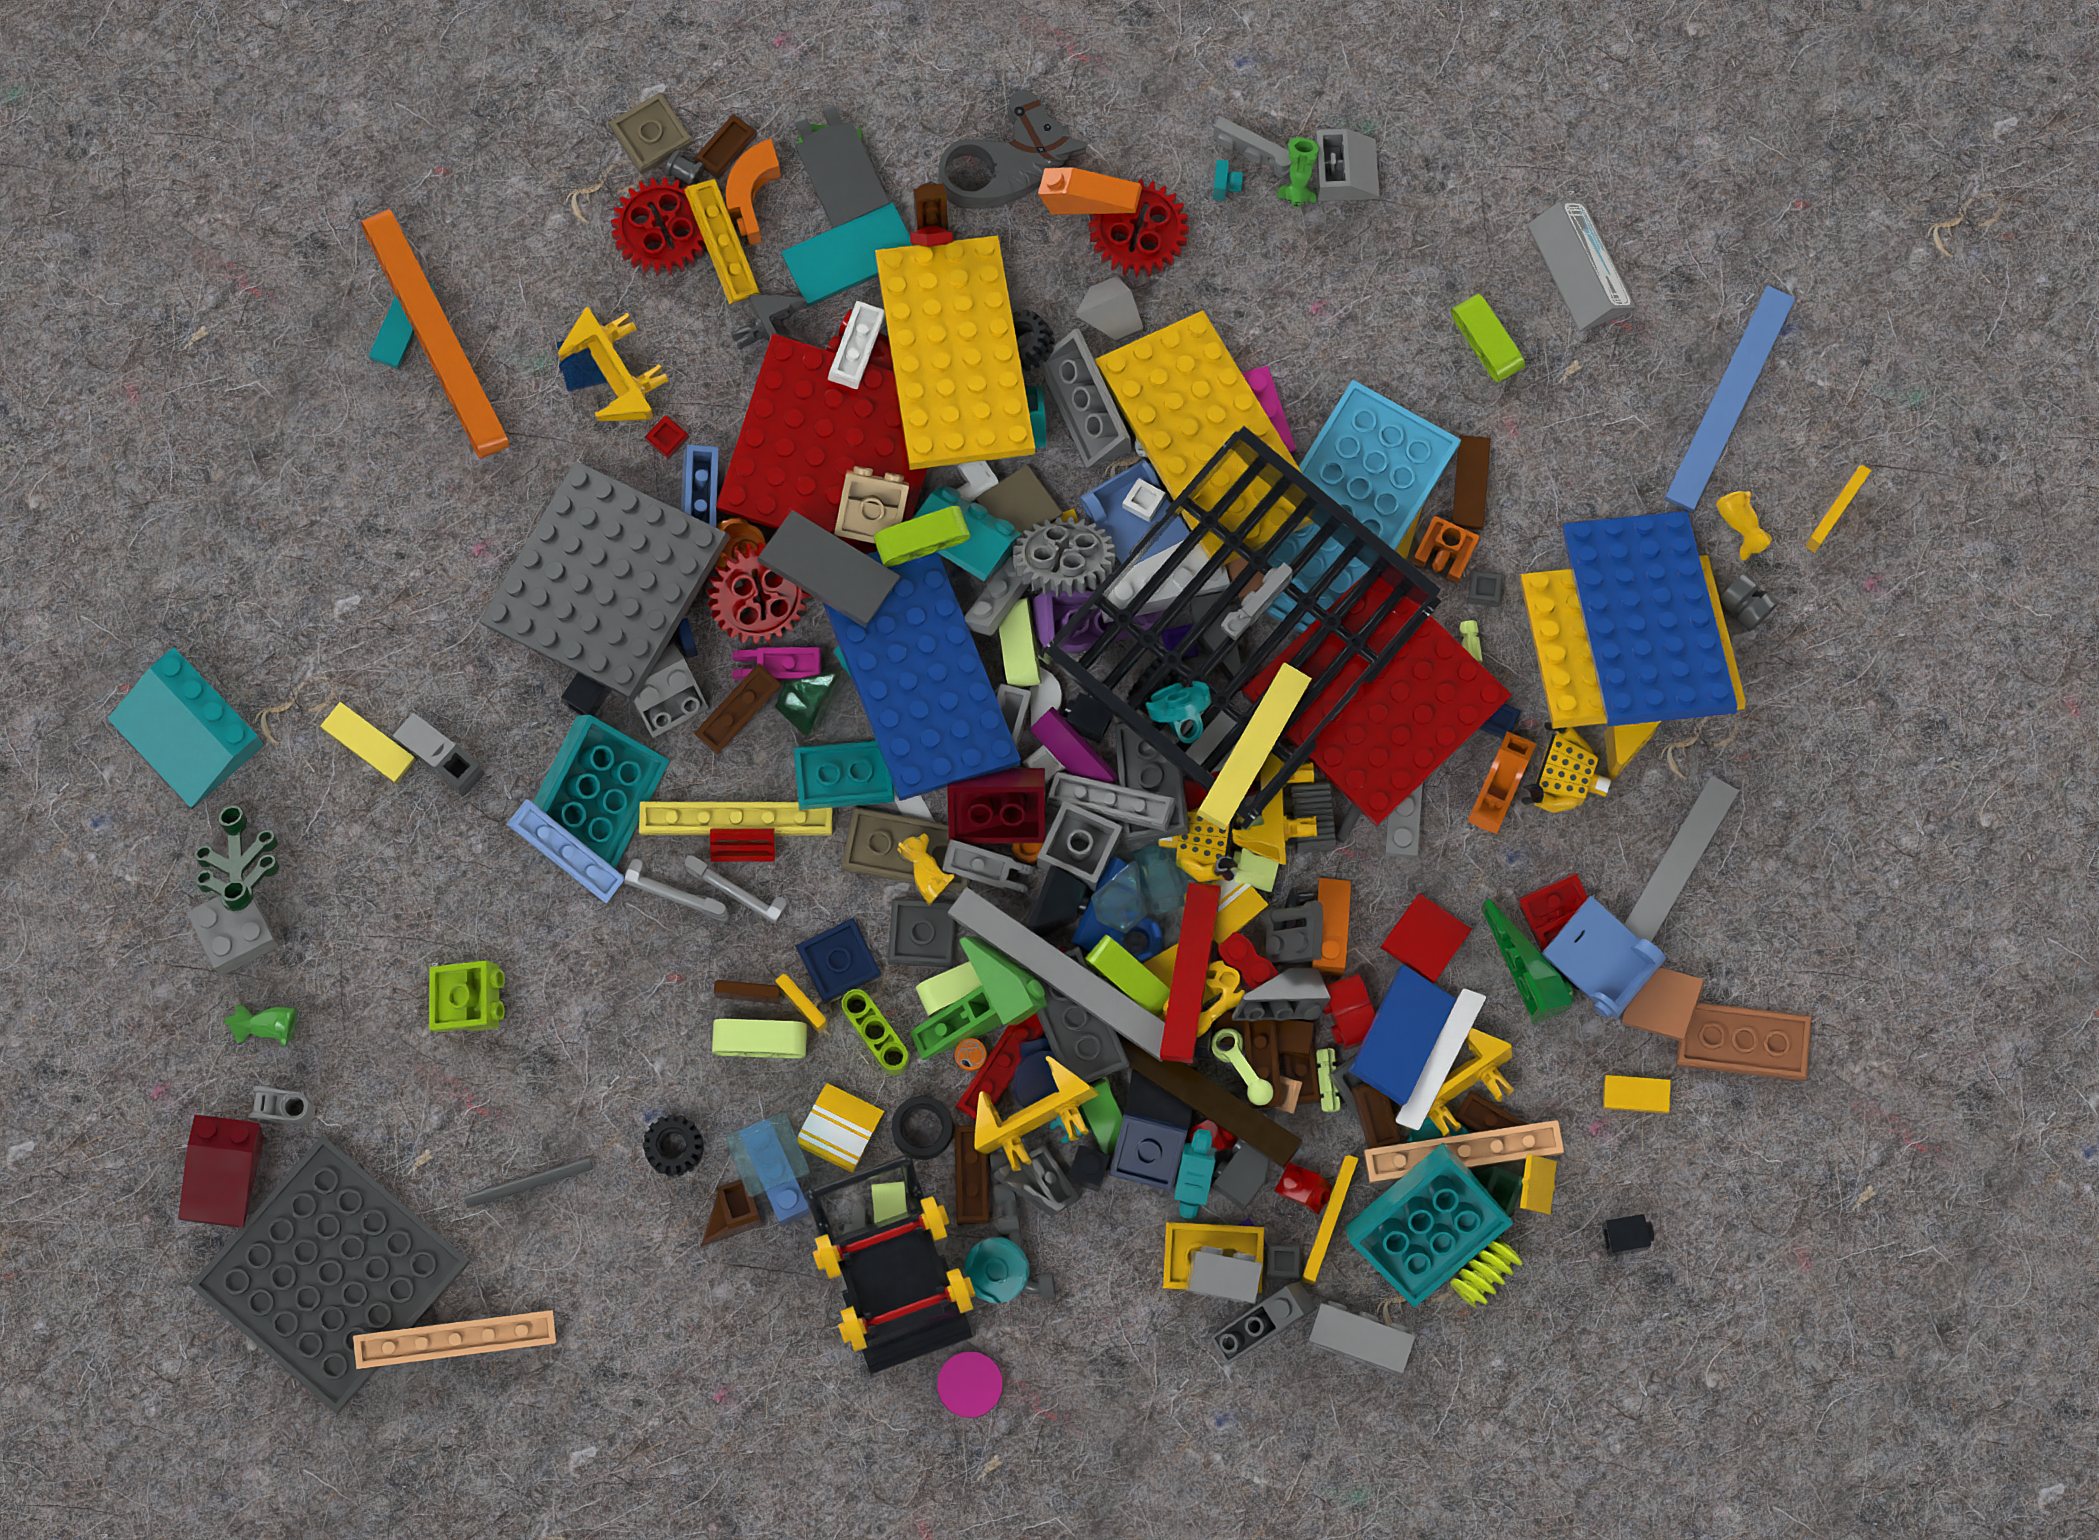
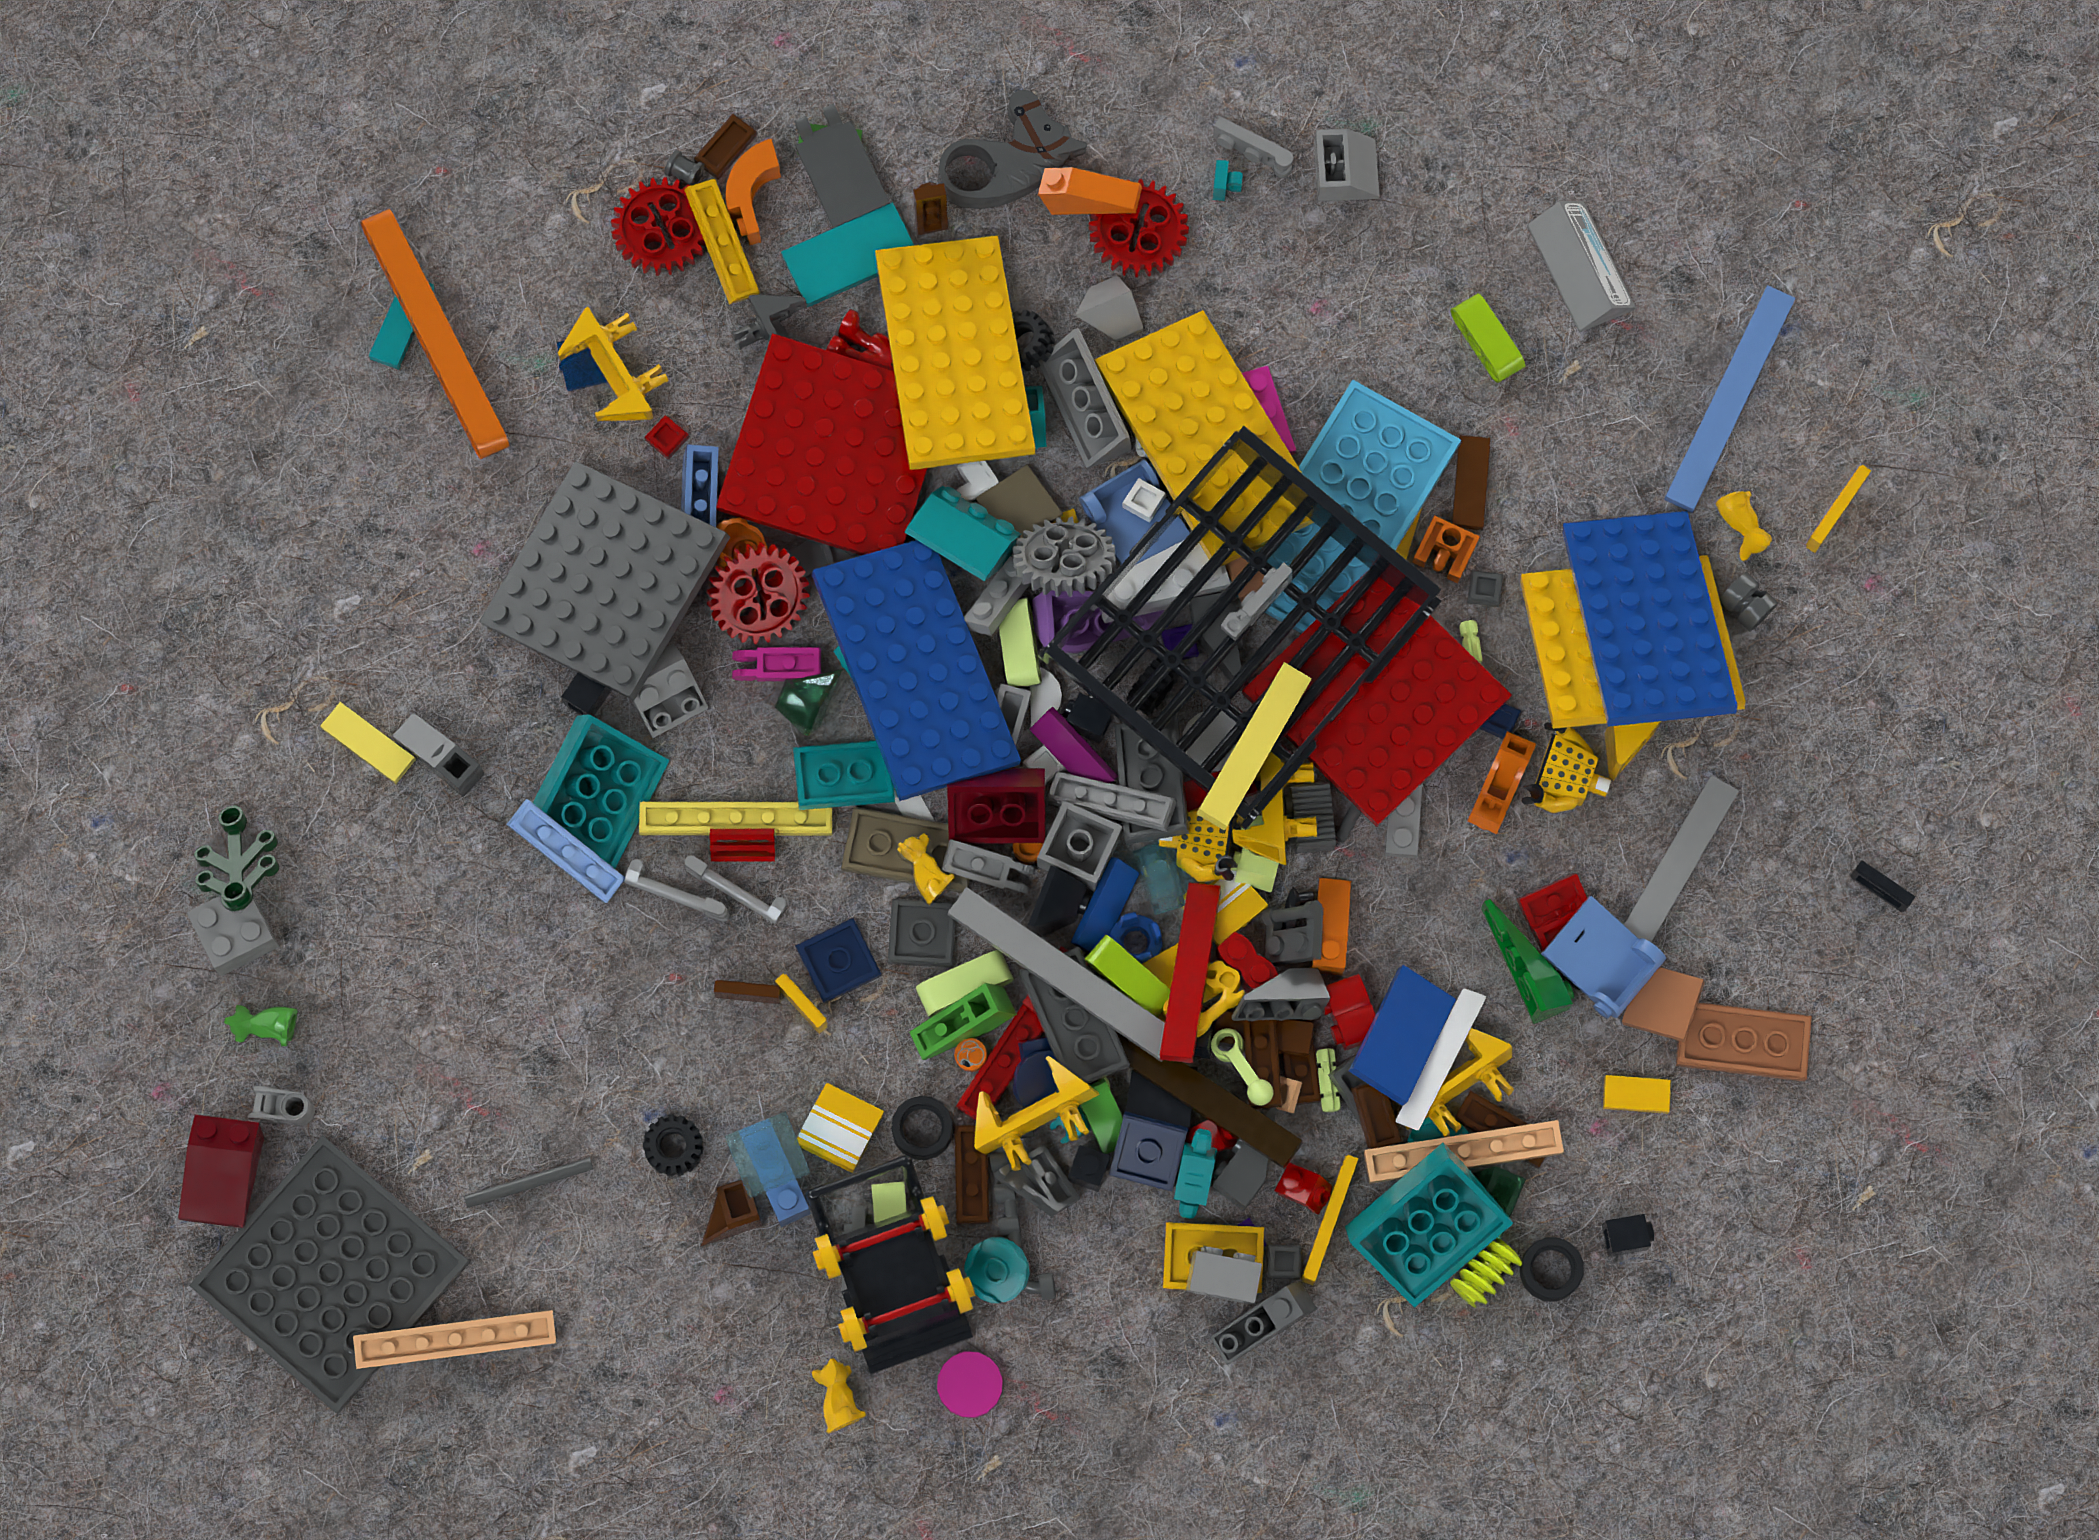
teal slope [108,647,264,809] -> none
lime plate [429,960,505,1033] -> none
dark tan tile [608,92,693,175] -> none
dark blue tile [677,618,698,658] -> none
reddish brown tile [694,663,782,755] -> none
yellowish green beam [712,1019,807,1058] -> none
dark grey tile [757,510,900,628] -> none
white tile [828,301,885,390] -> none
tan plate [834,466,909,543] -> none
lime beam [842,989,909,1076] -> none
lime beam [873,506,971,567] -> none
red tile [910,226,953,247] -> none
bright green slope [959,937,1048,1025] -> none
clear light blue slope [1091,860,1147,933] -> none
teal tile [1146,681,1212,743] -> none
bright green animal [1277,137,1319,208] -> none
light grey brick [1307,1301,1415,1377] -> none
red slope [1380,893,1472,984] -> none
yellow piece [1520,1154,1557,1215] -> none
none -> yellow animal [812,1358,866,1434]
none -> black tyre [1520,1237,1584,1302]
none -> black tile [1850,860,1916,912]

